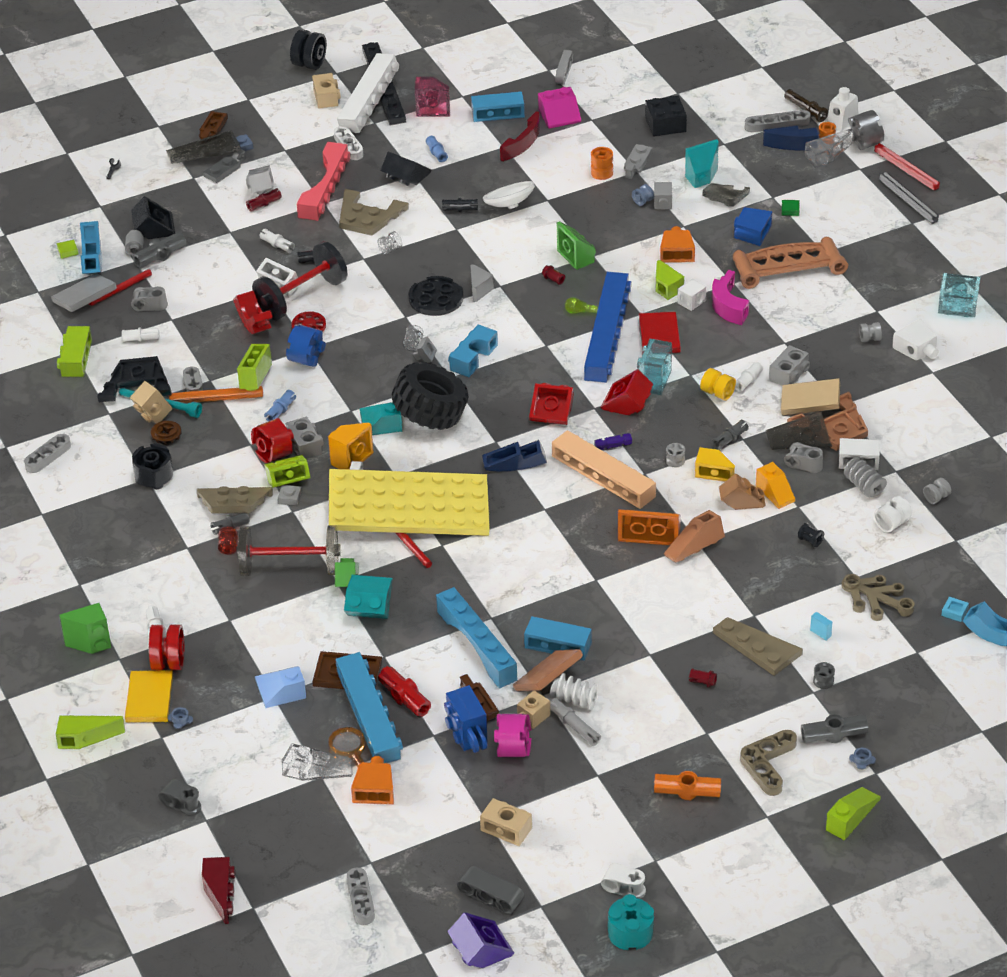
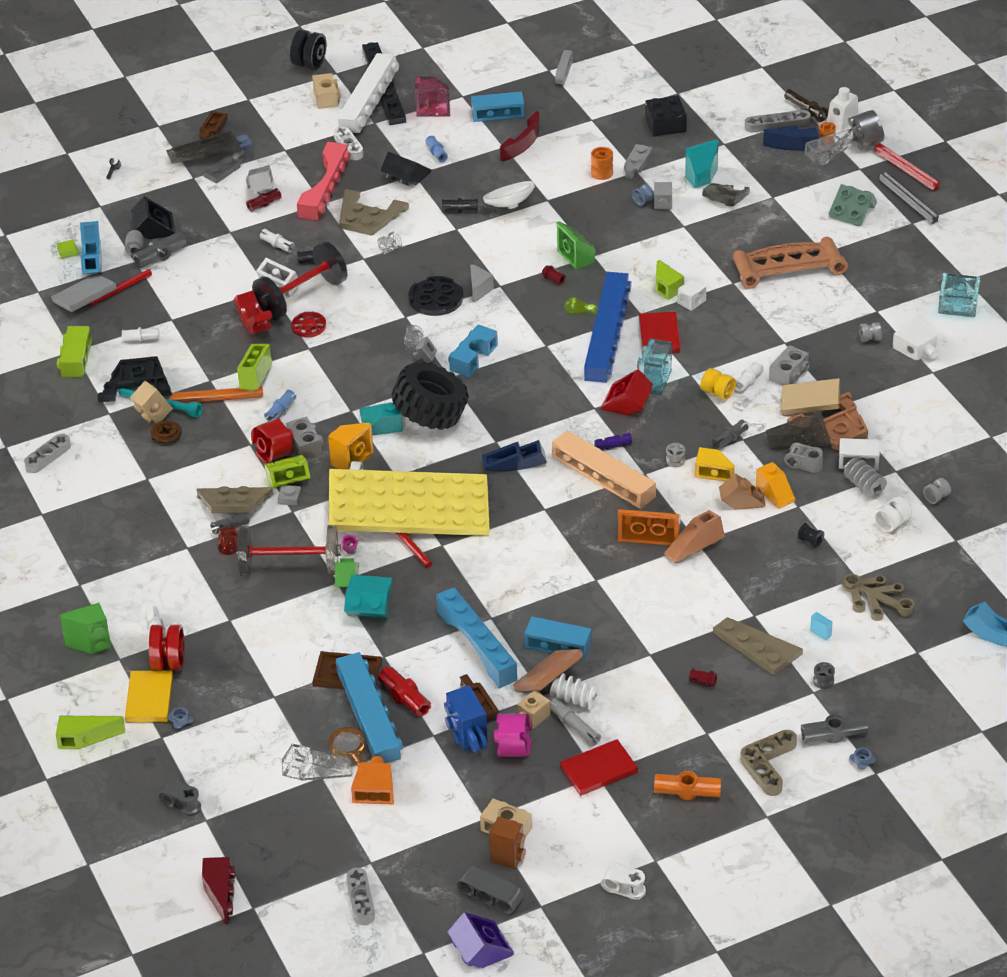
light grey piece [131,286,168,311] -> none
black brick [132,444,173,490] -> none
light grey beam [183,367,203,392] -> none
light blue slope [255,666,306,708] -> none
blue brick [286,325,326,367] -> none
red plate [529,383,574,425] -> none
dark pink slope [538,87,581,129] -> none
teal brick [608,894,654,950] -> none
orange torso [660,226,695,263] -> none
dark pink arch [712,270,749,325] -> none
blue torso [734,207,772,246] -> none
green tile [781,200,800,216] -> none
lime slope [826,787,881,840] -> none
medium azure tile [941,597,969,622] -> none
none -> dark pink hinge [341,535,358,553]
none -> dark orange brick [489,816,526,869]
none -> red tile [560,739,638,796]
none -> sand green bracket [828,184,877,226]

